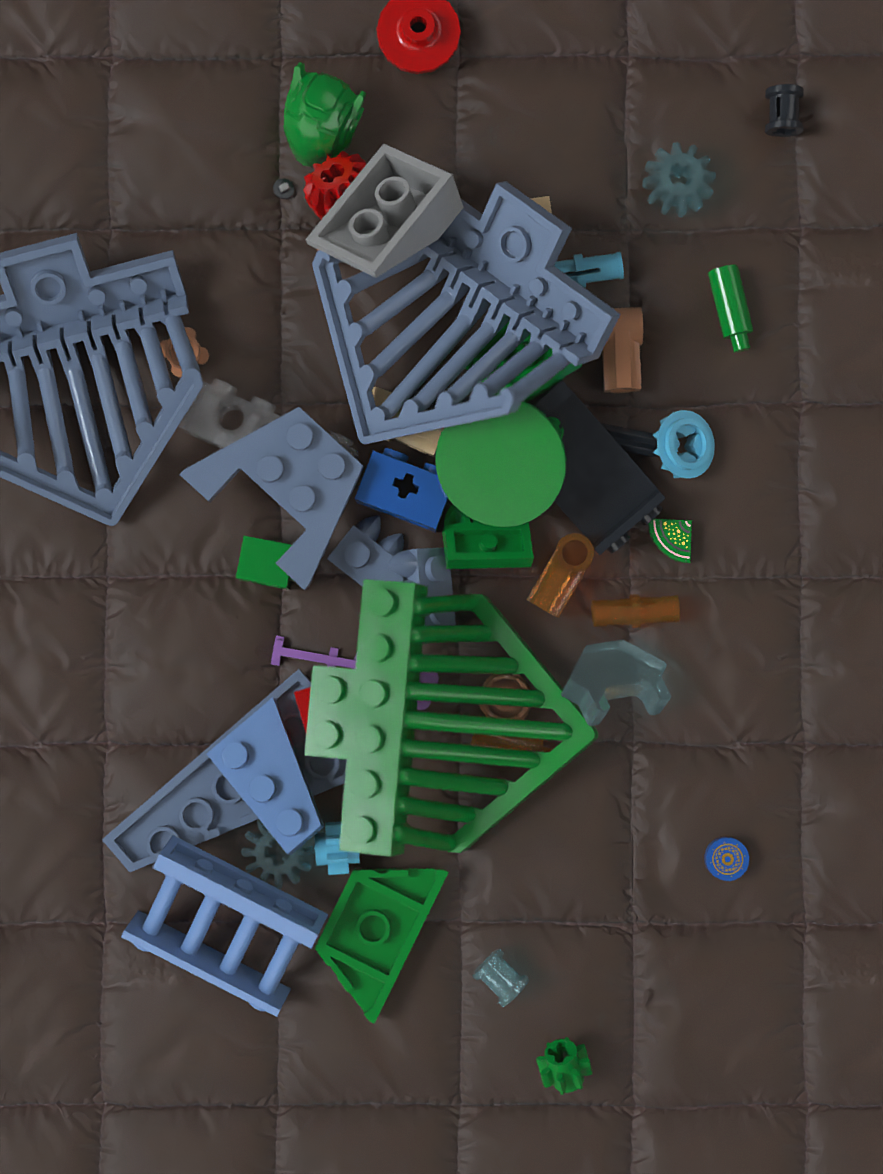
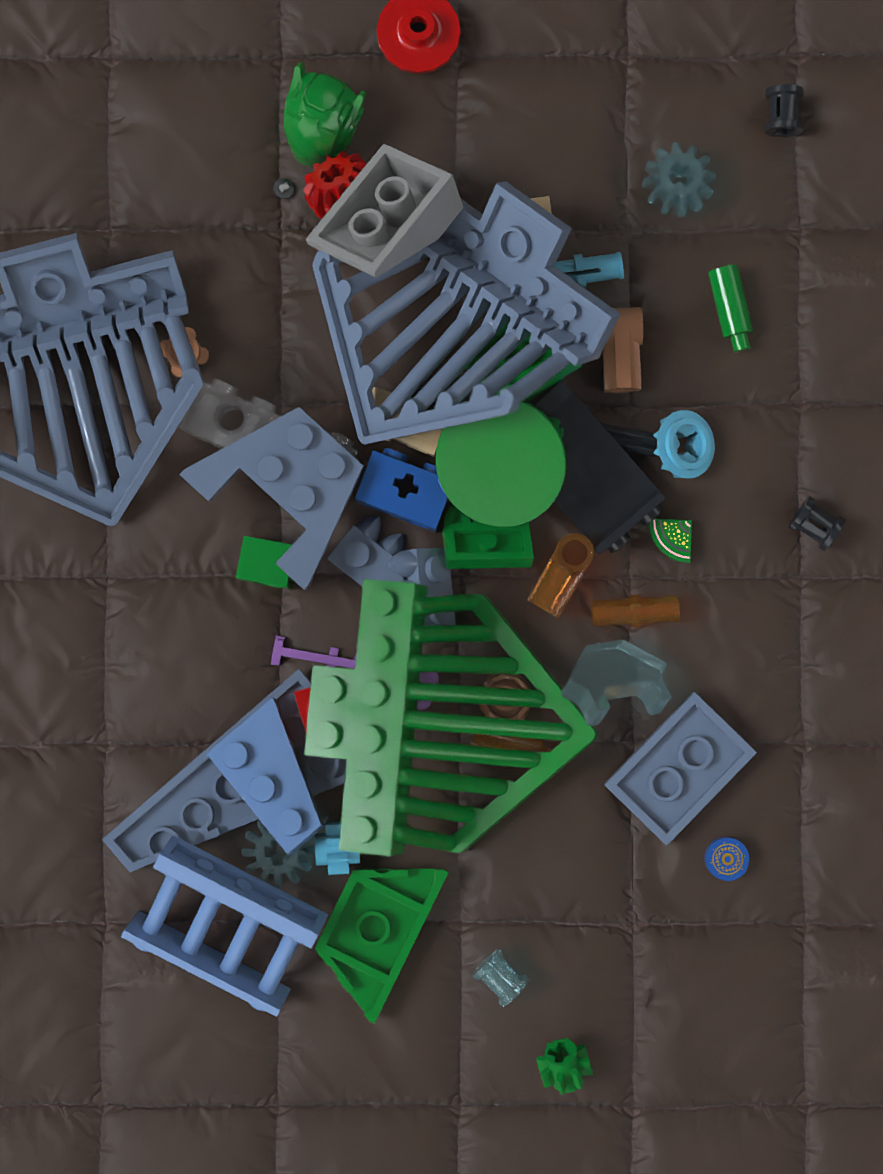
none -> sand blue plate [603,692,757,846]
none -> black bush [788,496,846,551]

